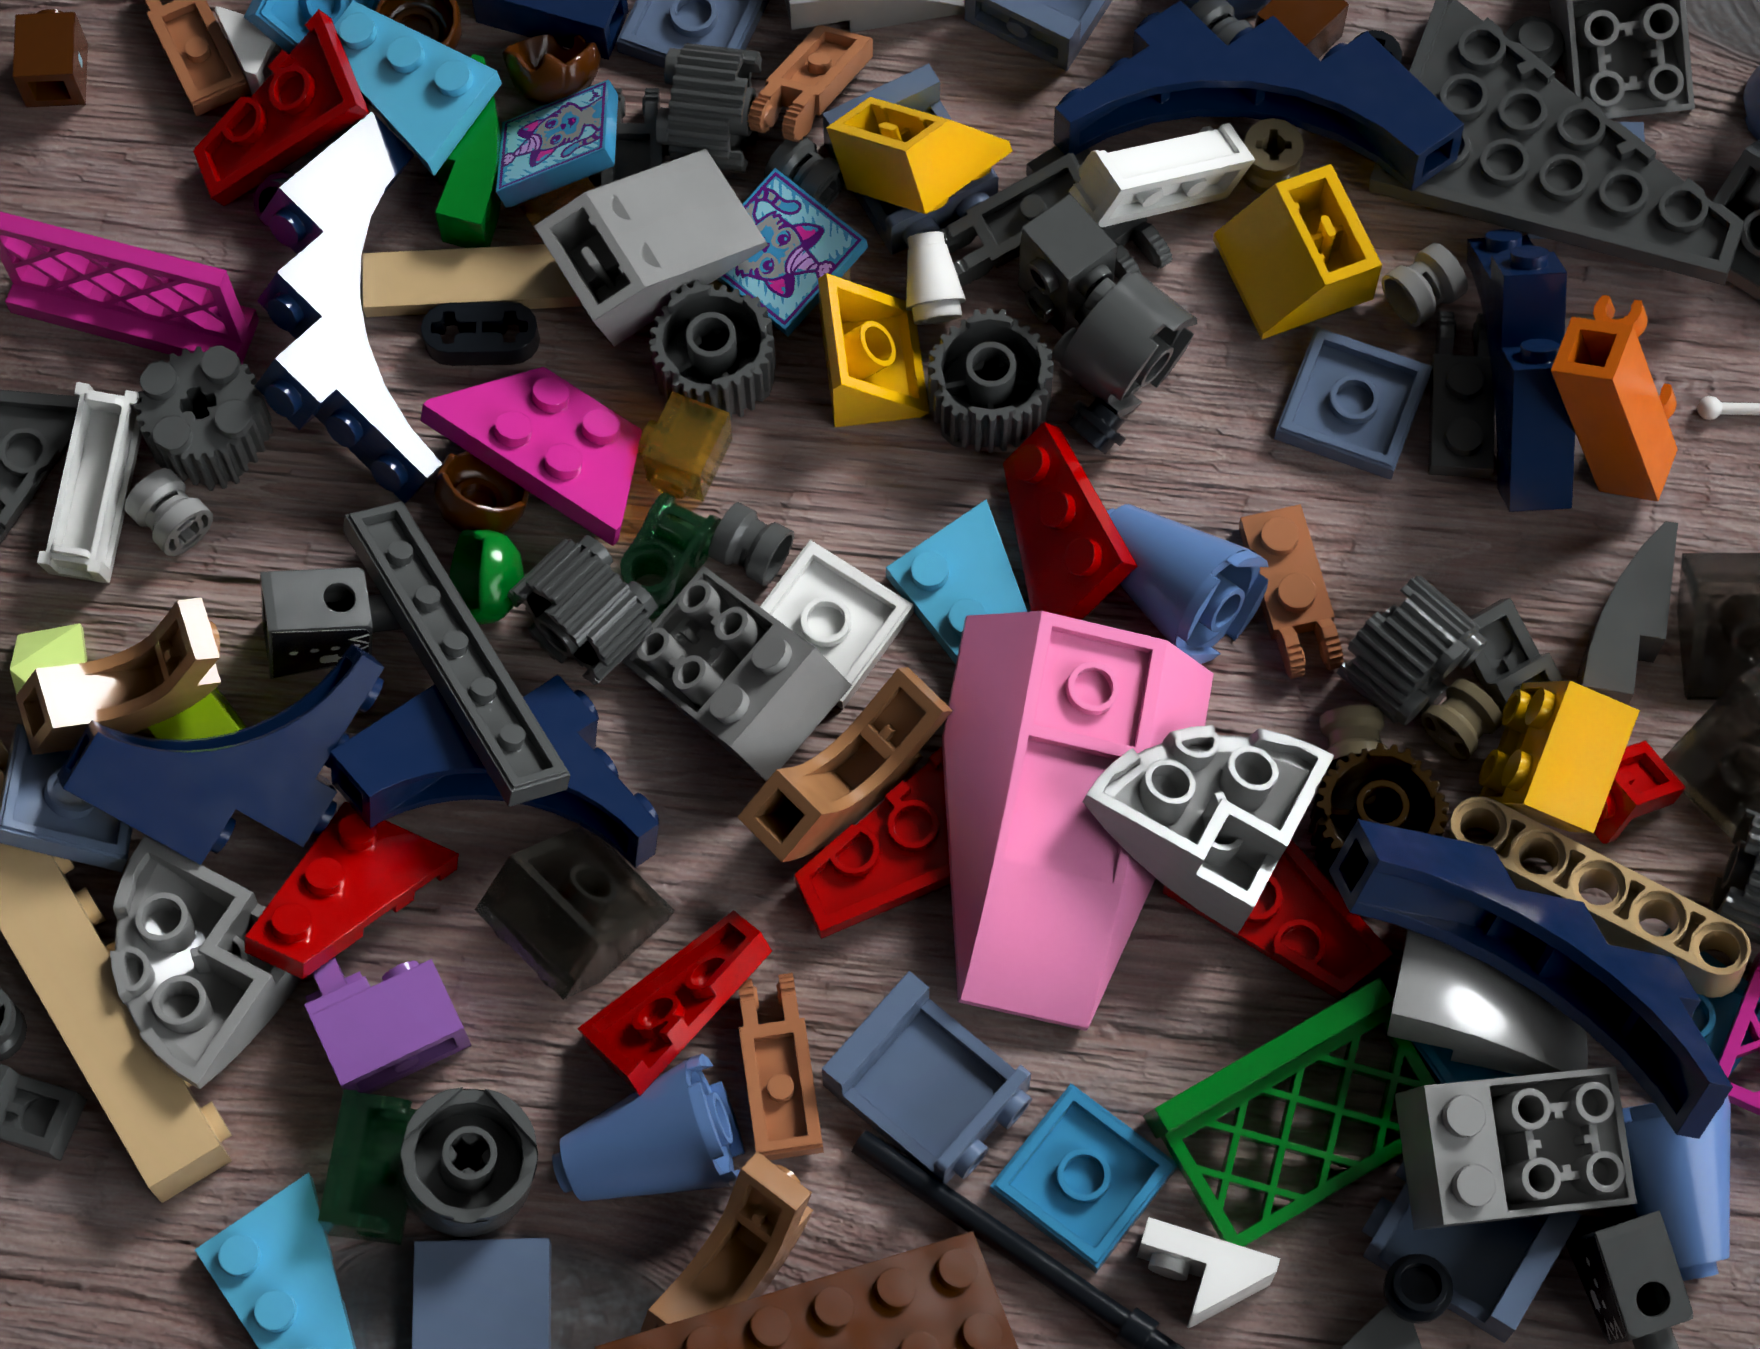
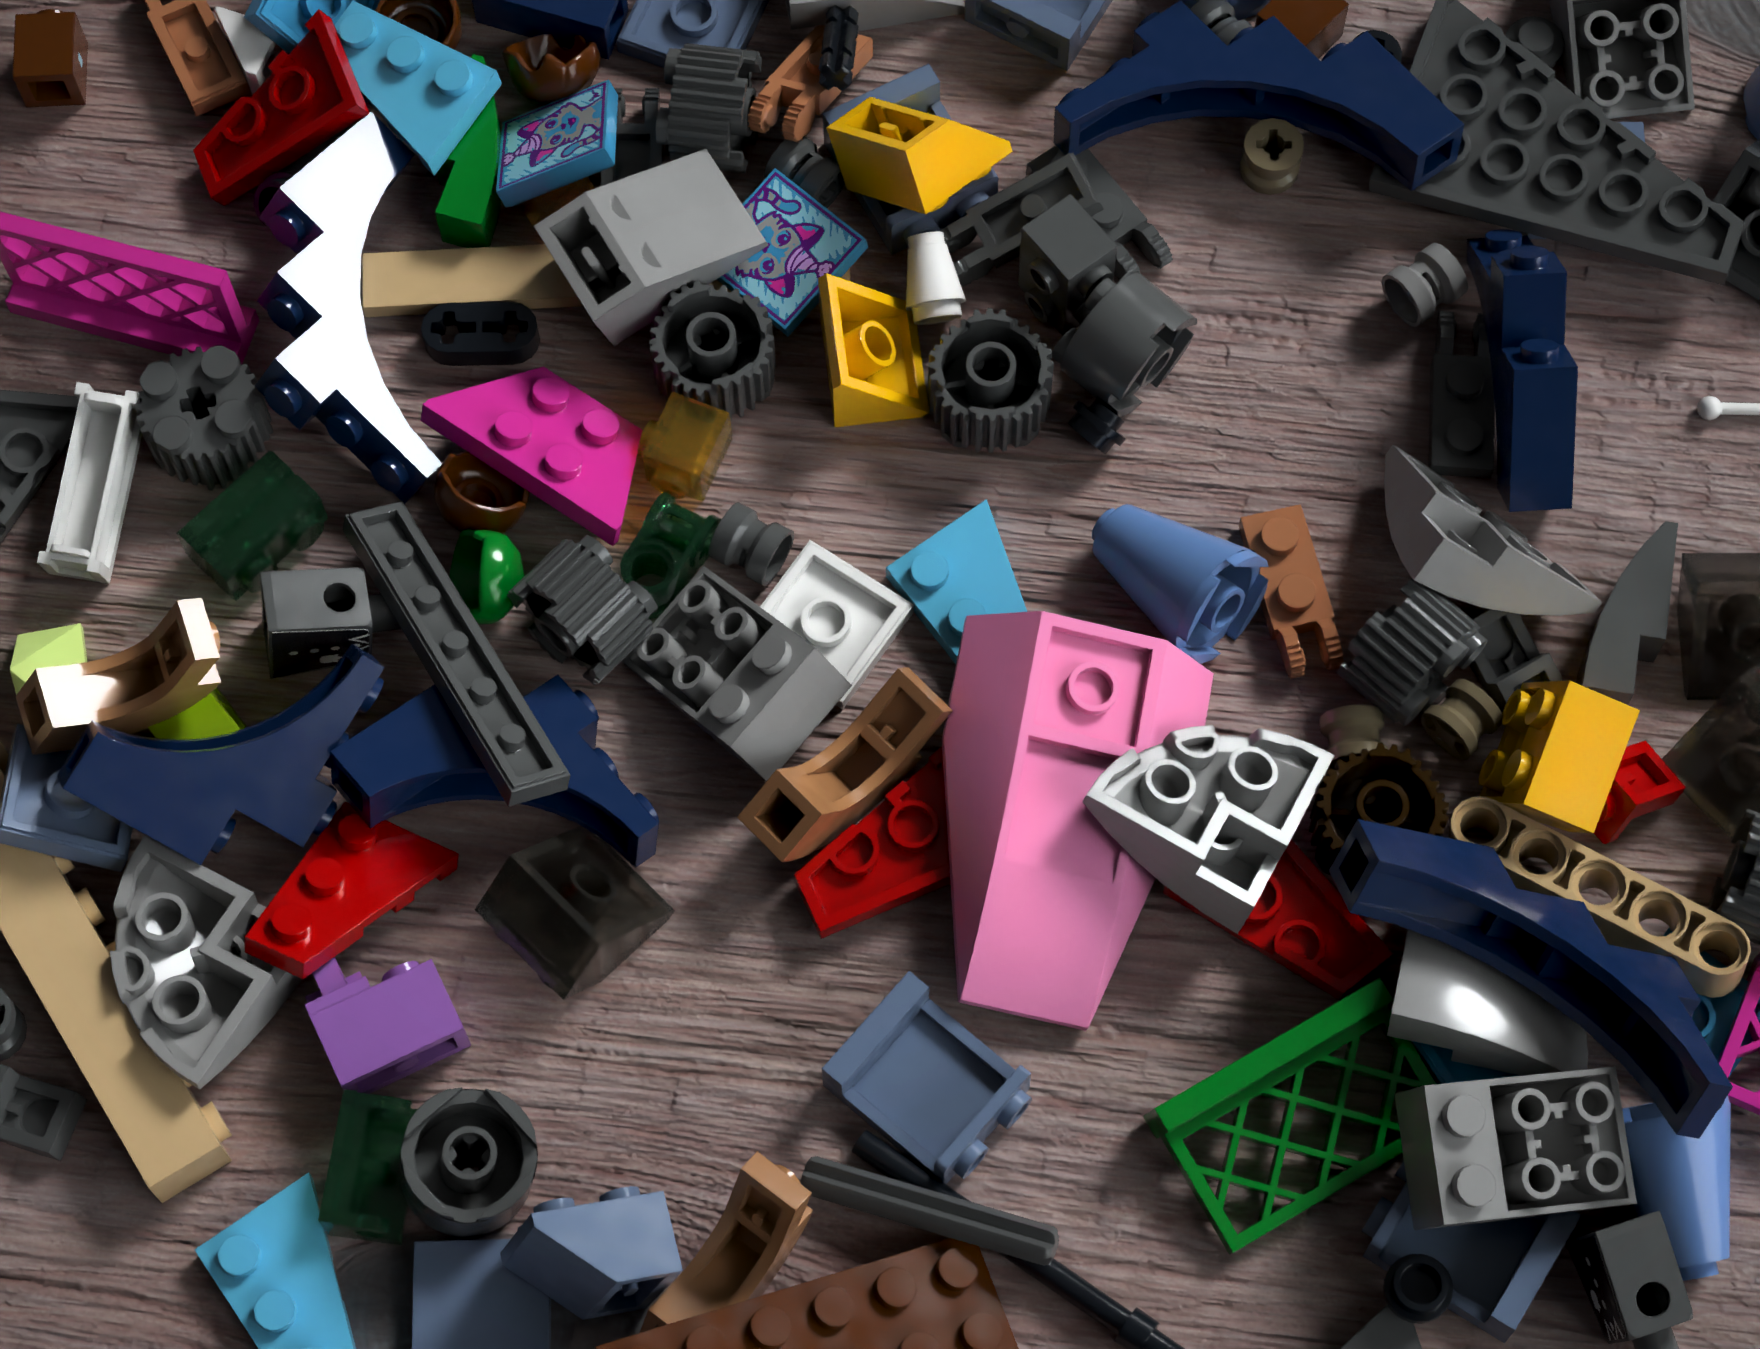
light grey wheel [124,468,213,556] -> none
medium blue cone [552,1054,745,1202] -> none
red wing [577,910,772,1096] -> none
nougat hinge [738,973,824,1160] -> none
dark azure tile [989,1083,1177,1273] -> none
red wing [1003,422,1138,620] -> none
white container [1069,123,1255,228] -> none
white slope [1137,1217,1280,1328] -> none
yellow slope [1213,164,1382,340] -> none
sand blue tile [1274,326,1433,480] -> none
orange brick [1551,295,1678,502] -> none
none -> clear green brick [176,450,328,601]
none -> sand blue slope [500,1186,683,1320]
none -> dark grey axle [801,1156,1059,1266]
none -> black axle [819,5,859,91]
none -> light grey brick [1384,445,1602,616]

